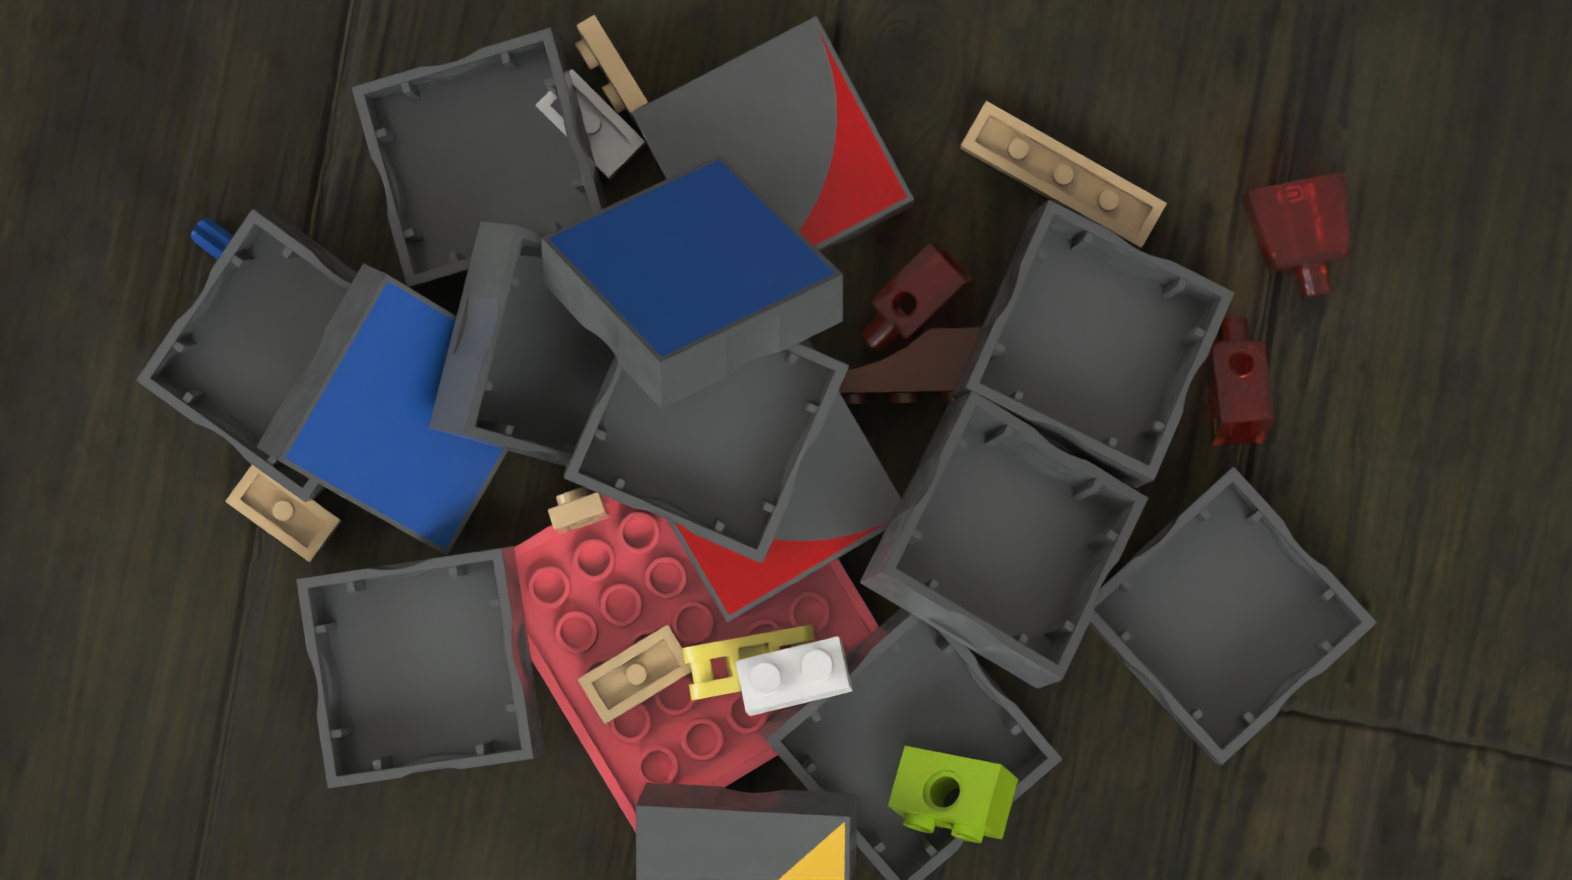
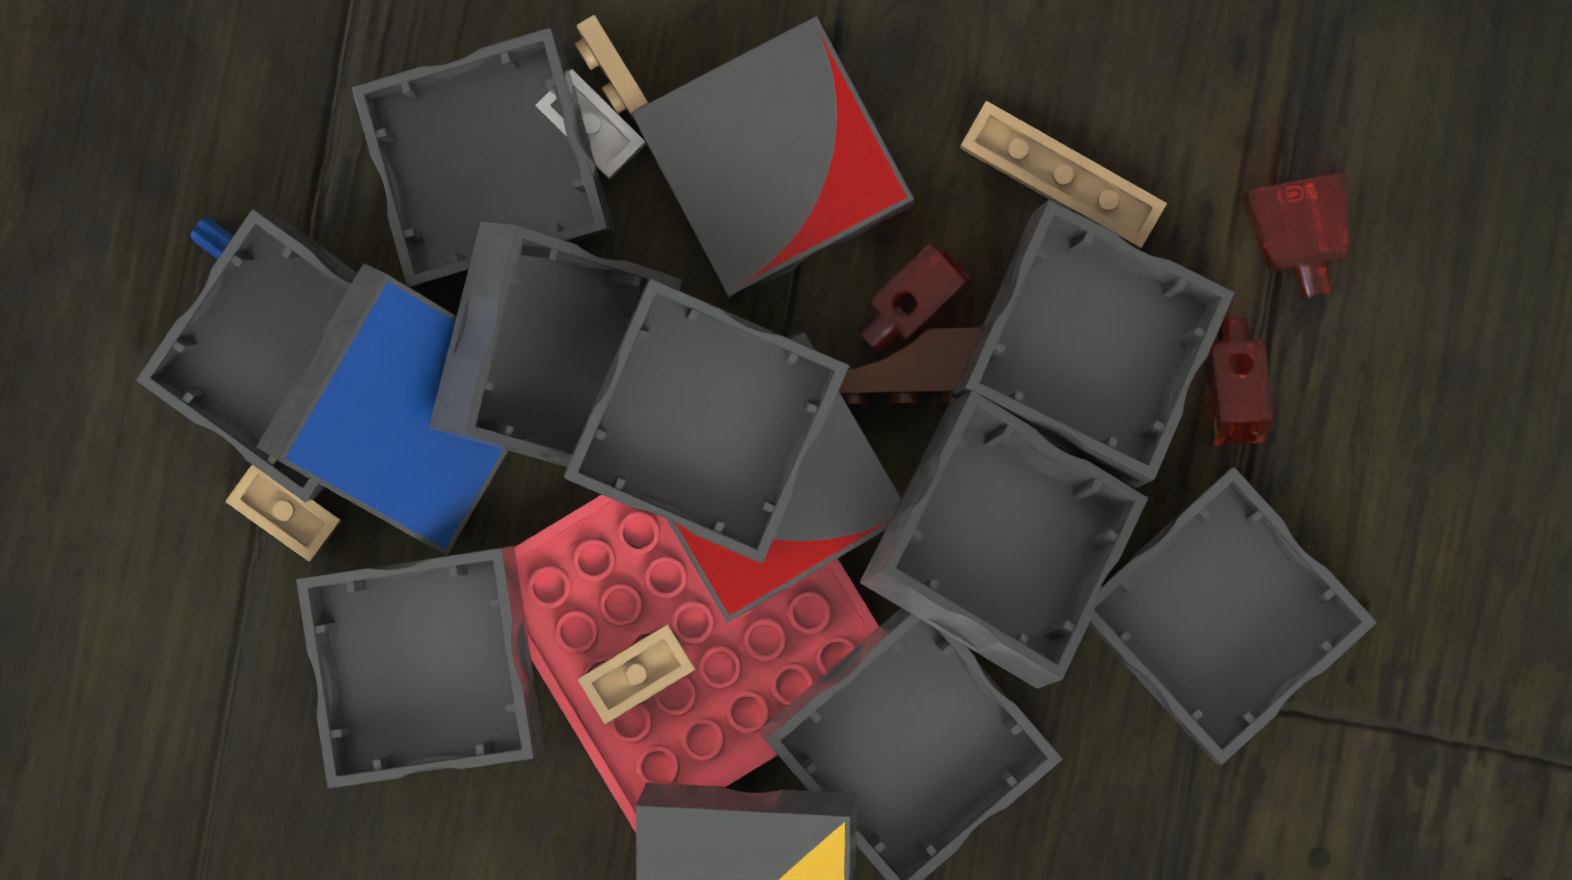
blue tile [541,155,843,409] -> none
tan plate [548,487,610,534] -> none
light yellow plate [682,624,816,700] -> none
white plate [735,636,853,716] -> none
lime brick [888,746,1018,843] -> none

